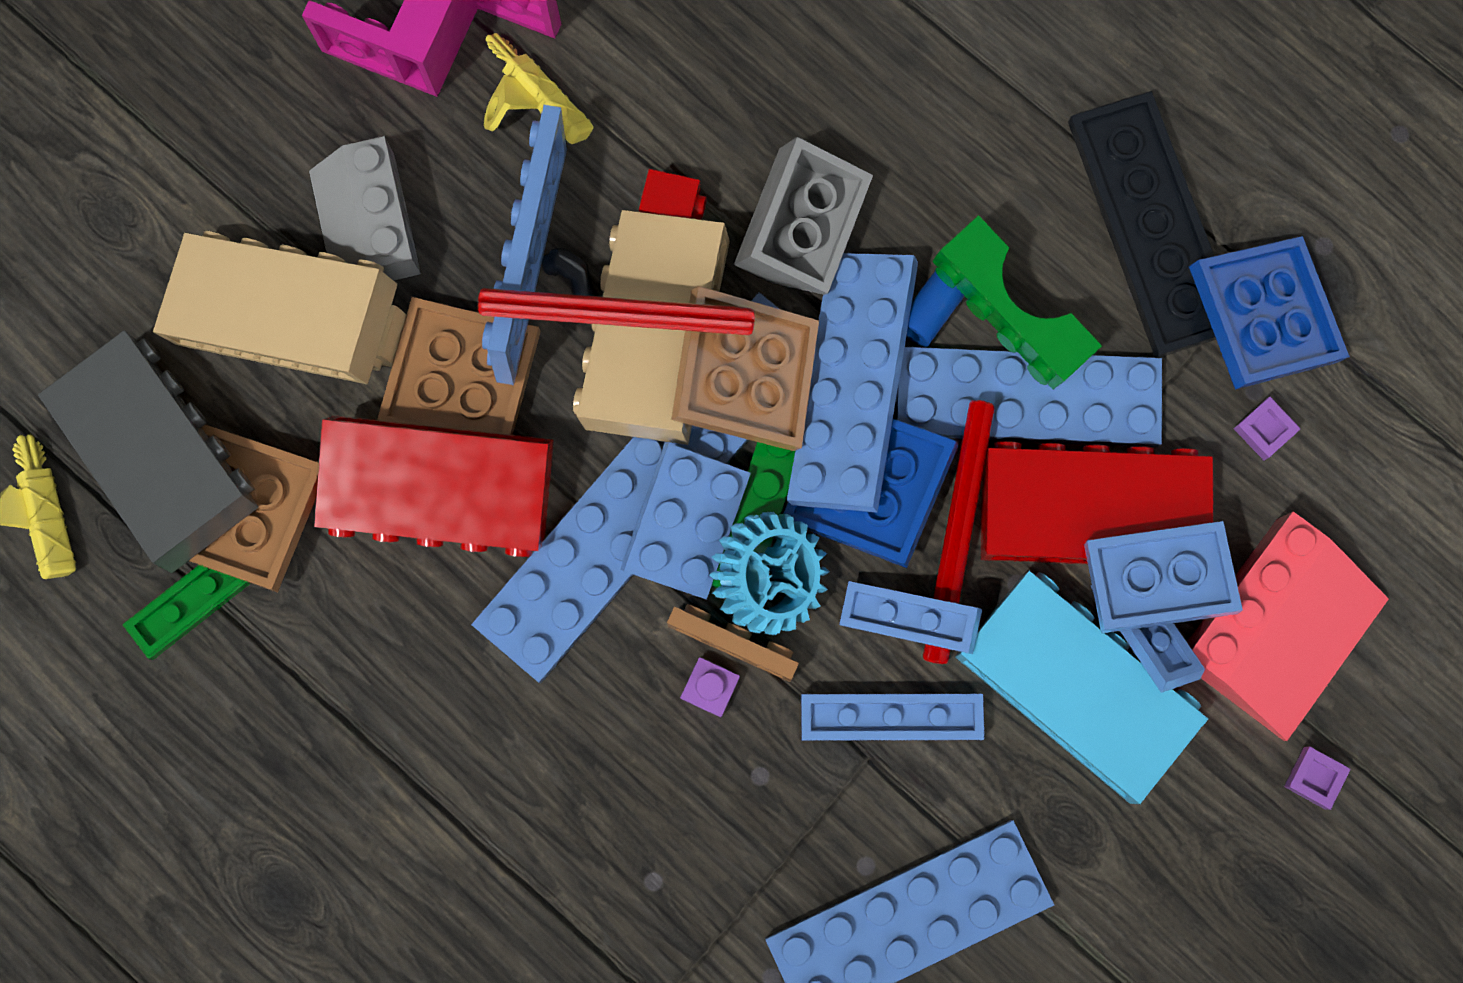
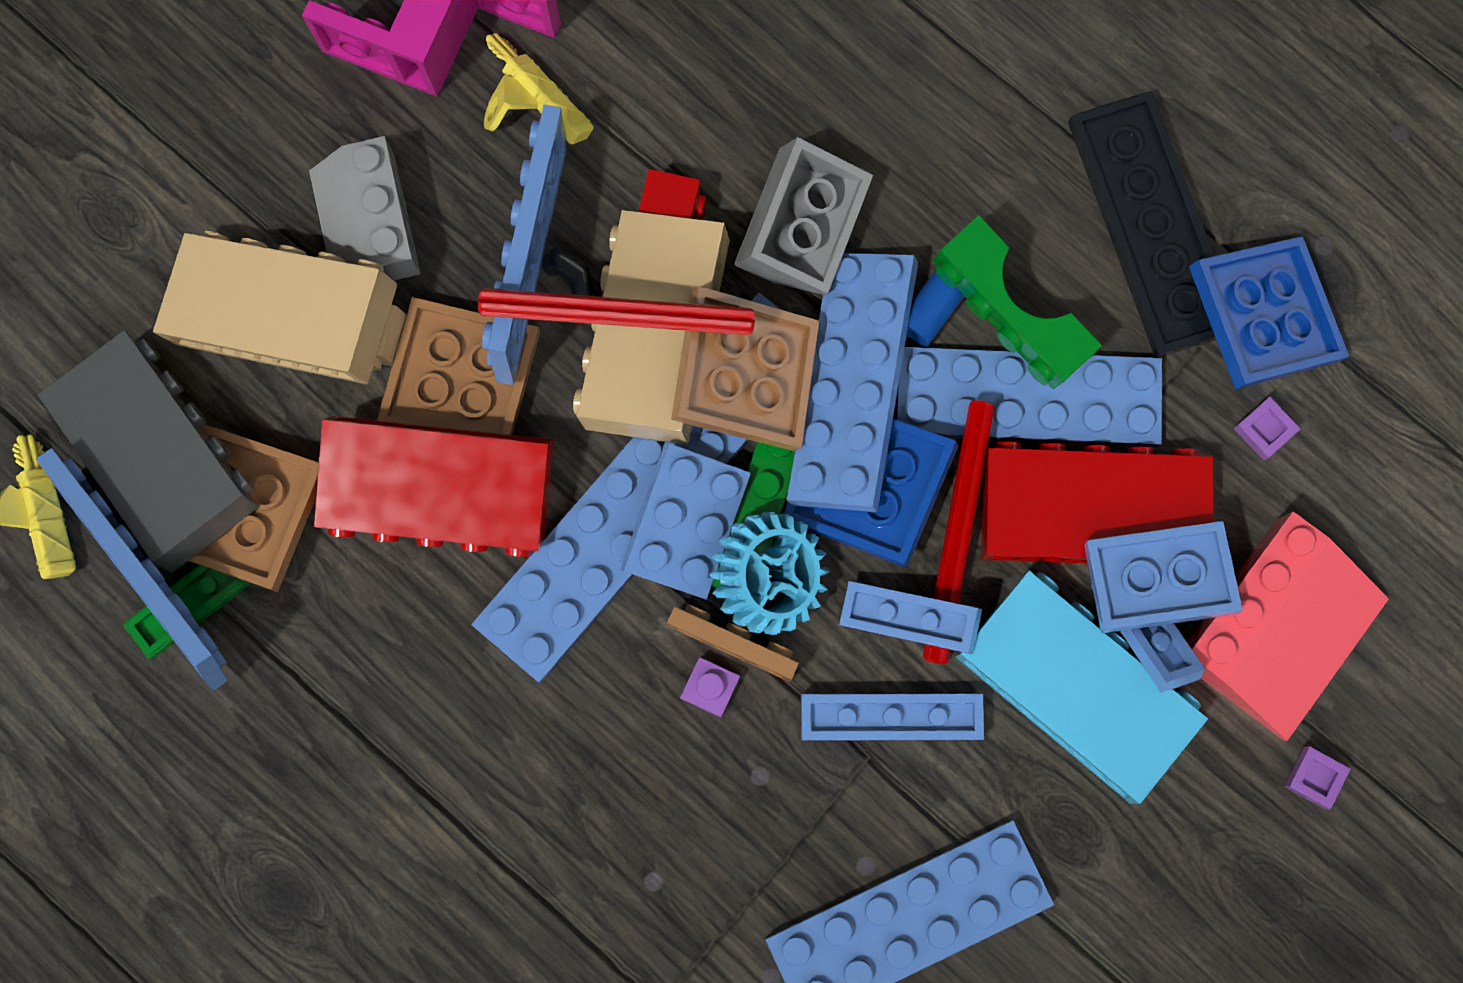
none -> medium blue plate [36,448,228,691]

